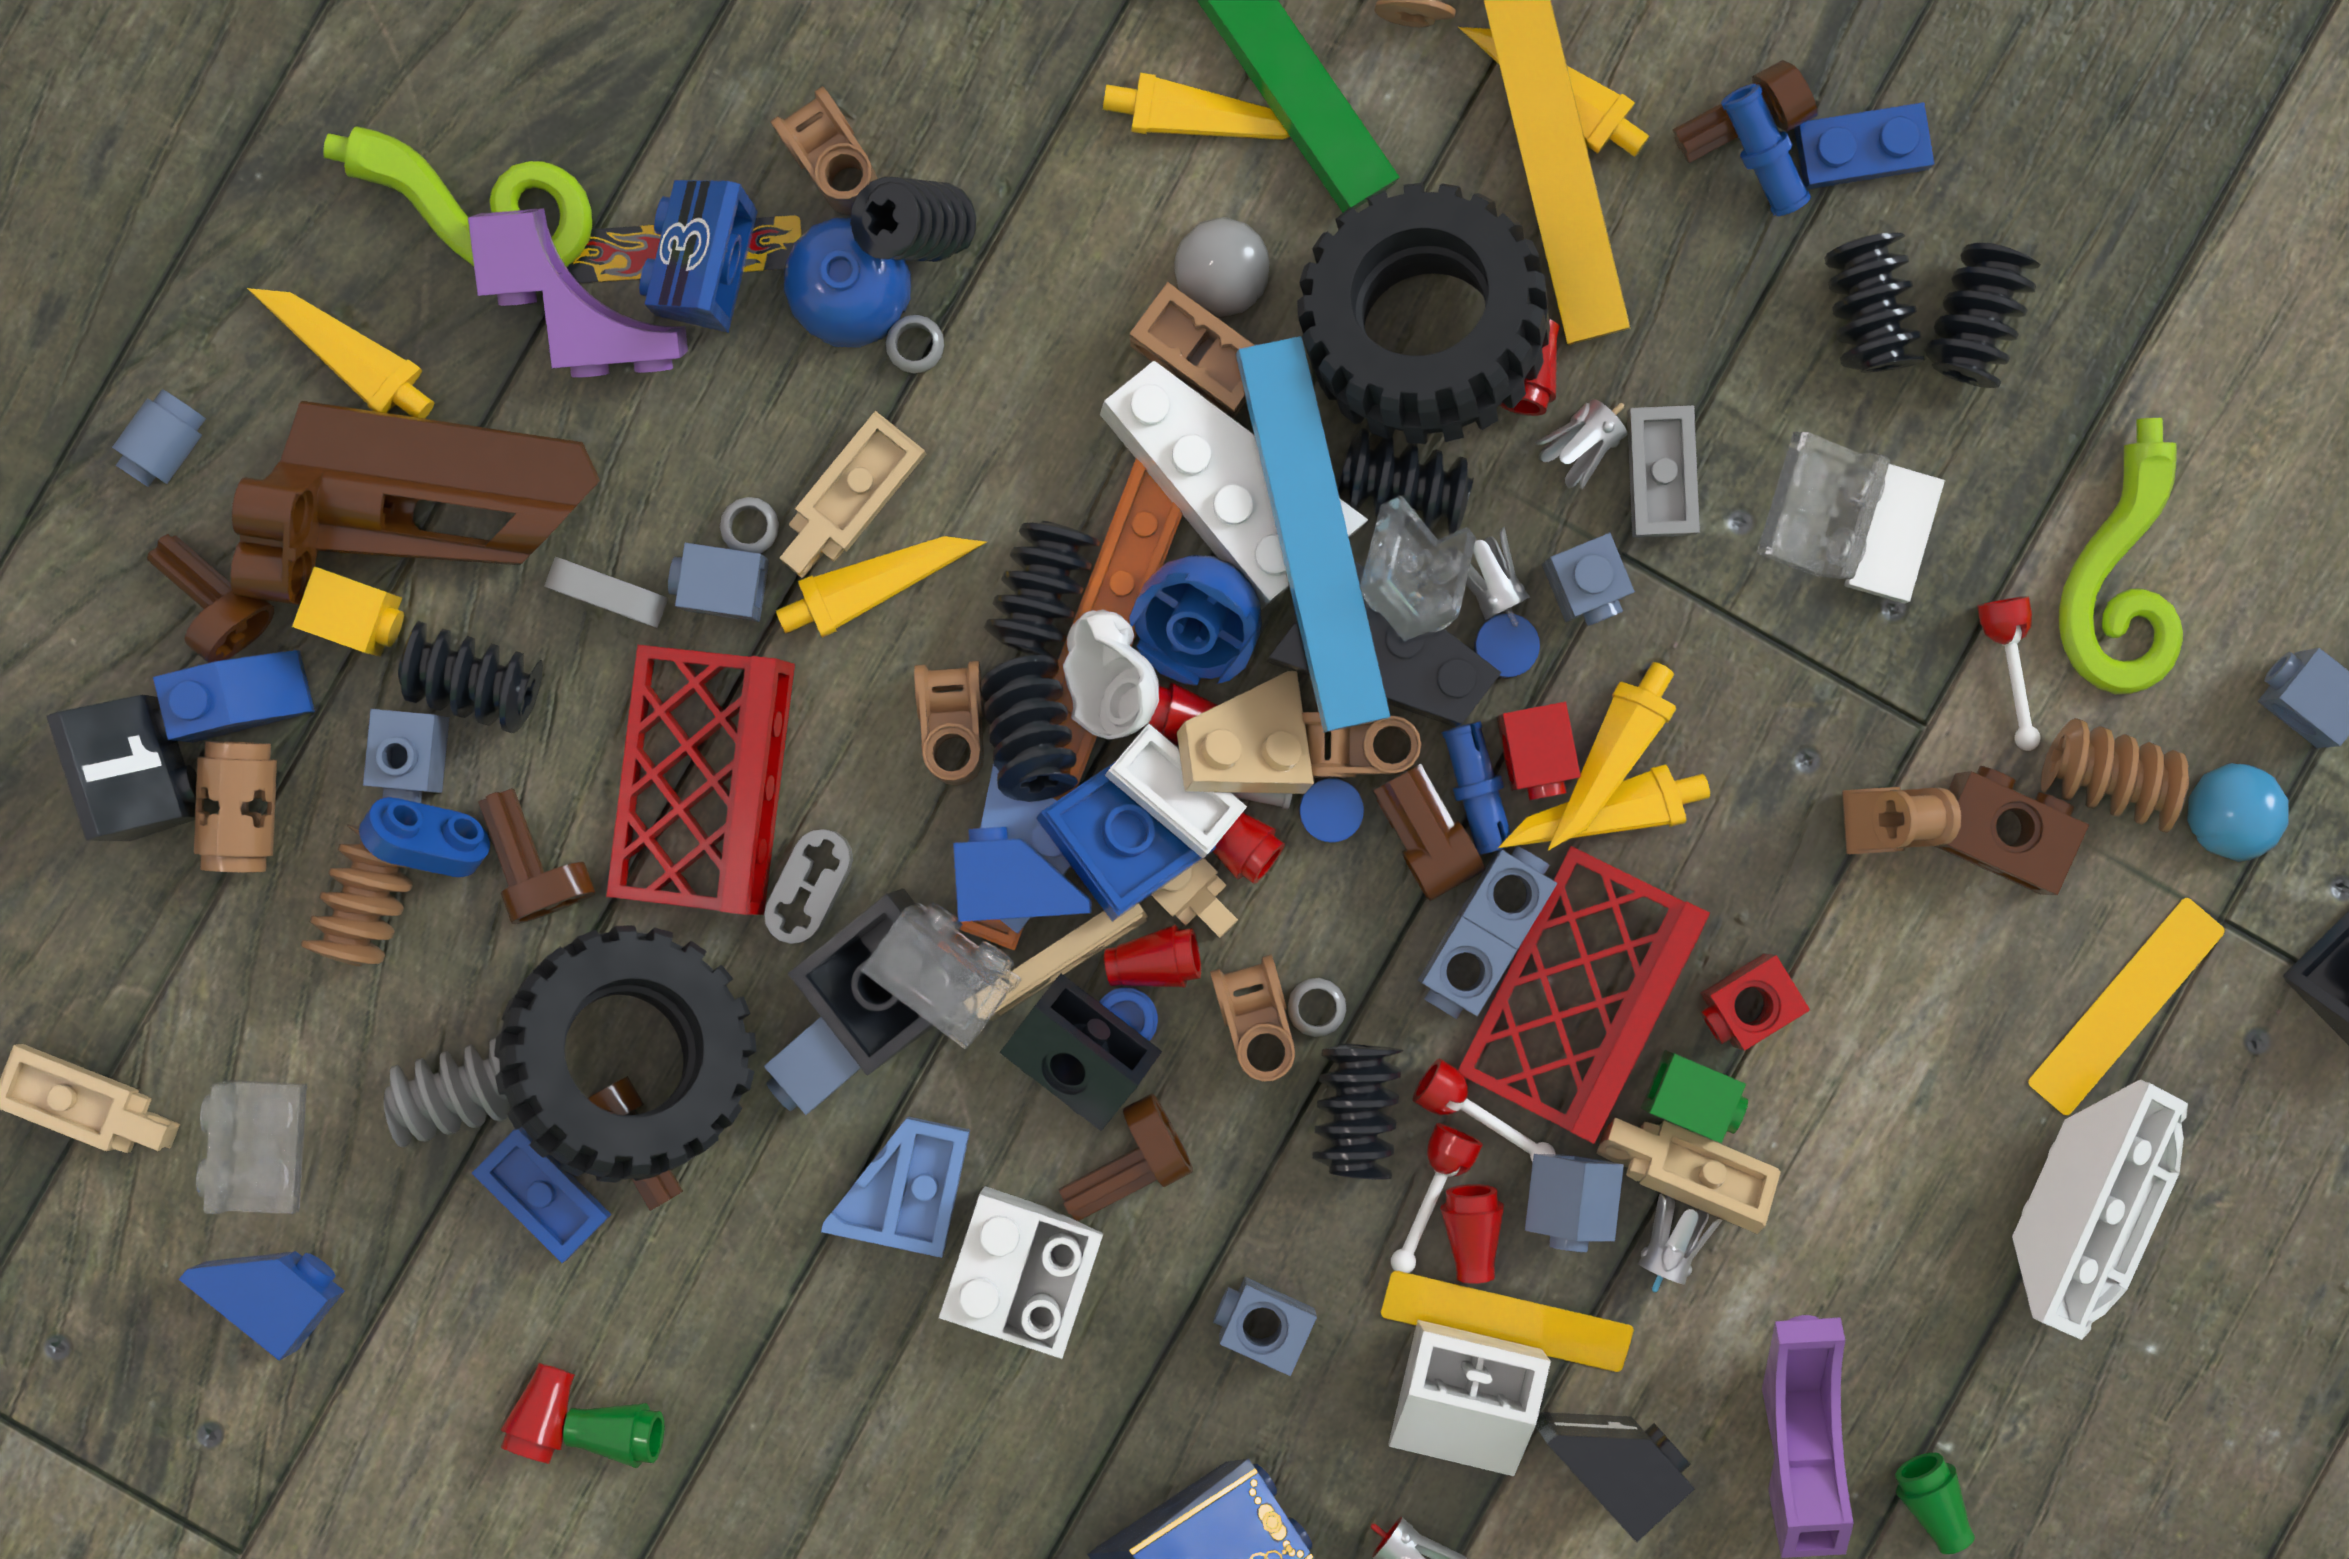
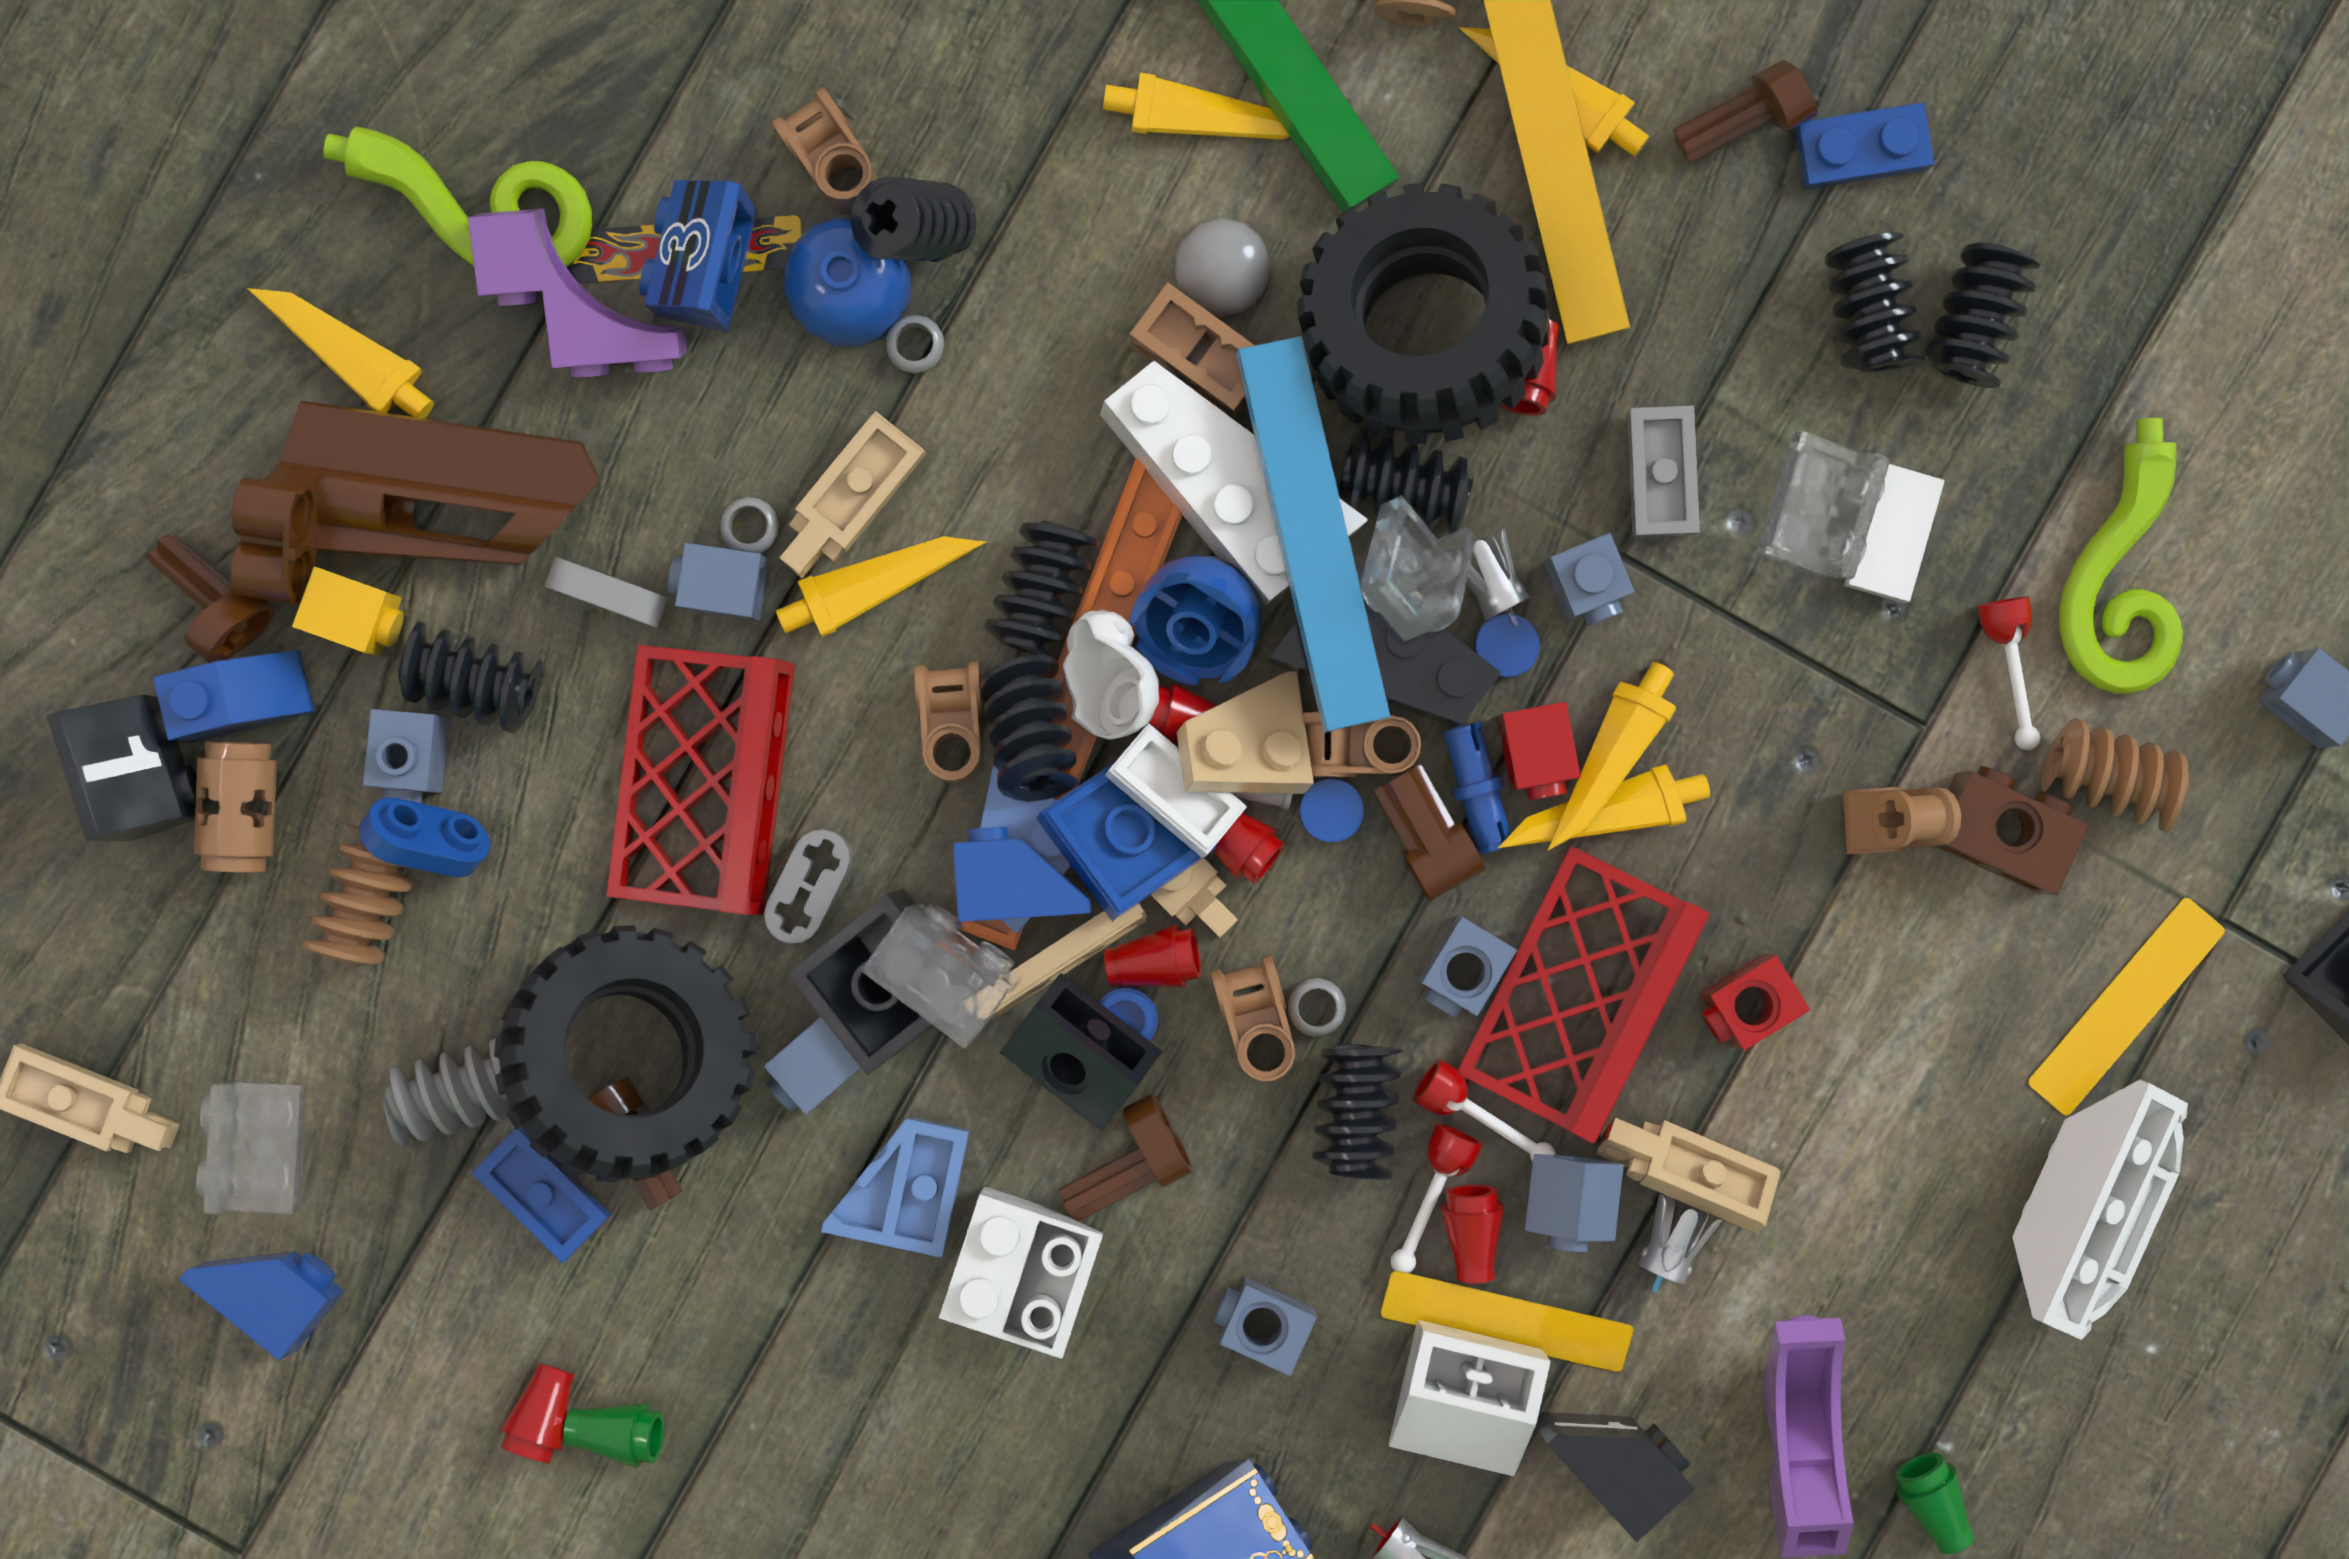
sand blue brick [112,389,206,487] -> none
reddish brown piece [478,788,596,924] -> none
sand blue brick [1457,846,1557,949] -> none
flat silver piece [1535,399,1627,489] -> none
green brick [1641,1050,1748,1144] -> none
blue pin [1721,84,1811,216] -> none
dark azure hair [2187,763,2289,862] -> none

